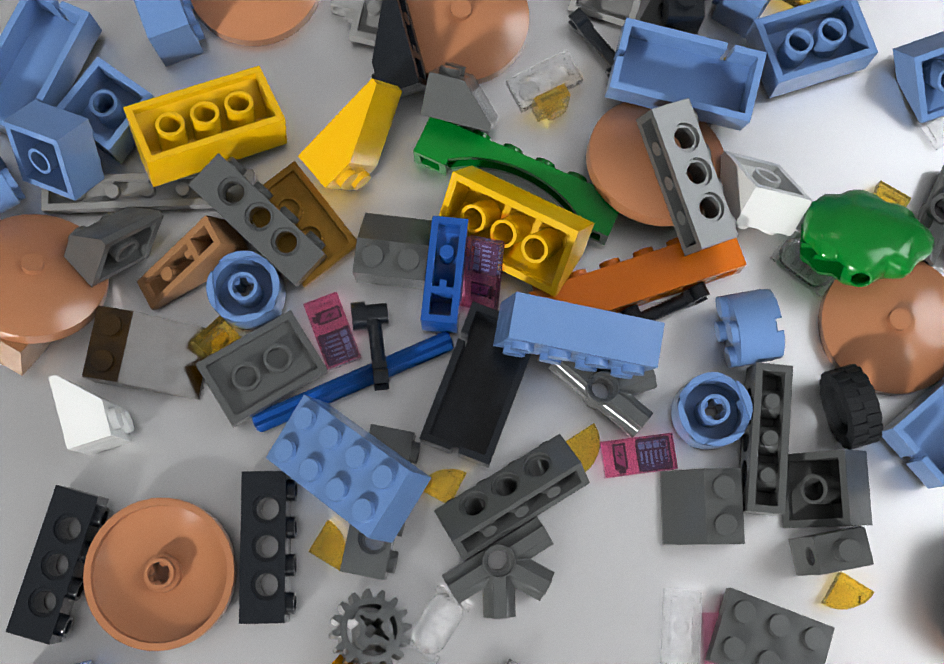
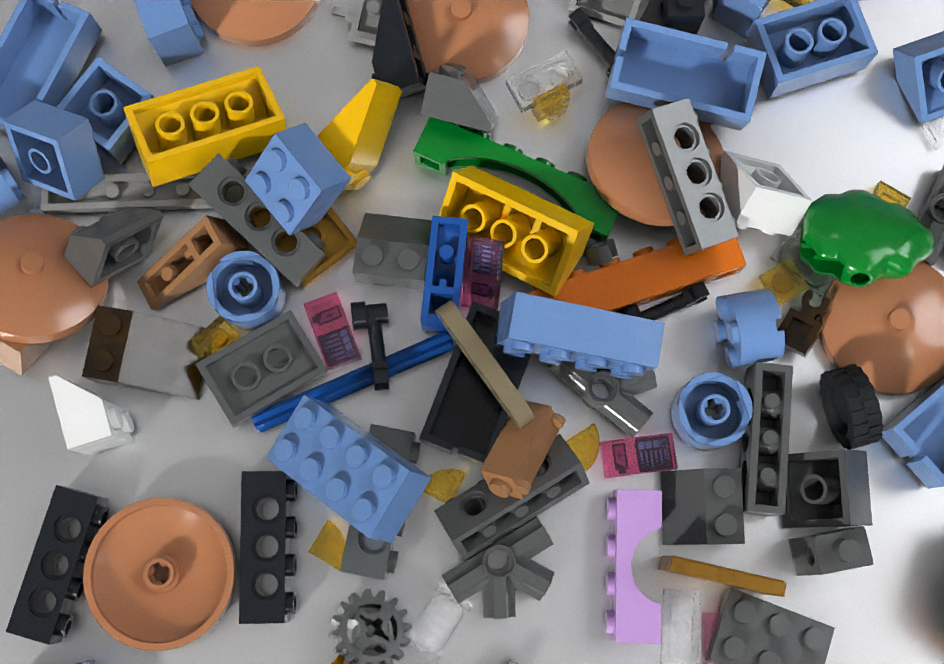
clear yellow tile [821,572,874,610] -> none
none -> medium blue brick [245,123,352,236]
none -> dark tan beam [435,300,535,429]
none -> medium nougat brick [480,400,566,500]
none -> dark grey piece [582,238,618,266]
none -> lavender arch [605,489,662,644]
none -> pearl gold tile [658,555,787,597]
none -> clear yellow plate [758,258,809,306]
none -> dark brown plate [778,289,830,358]

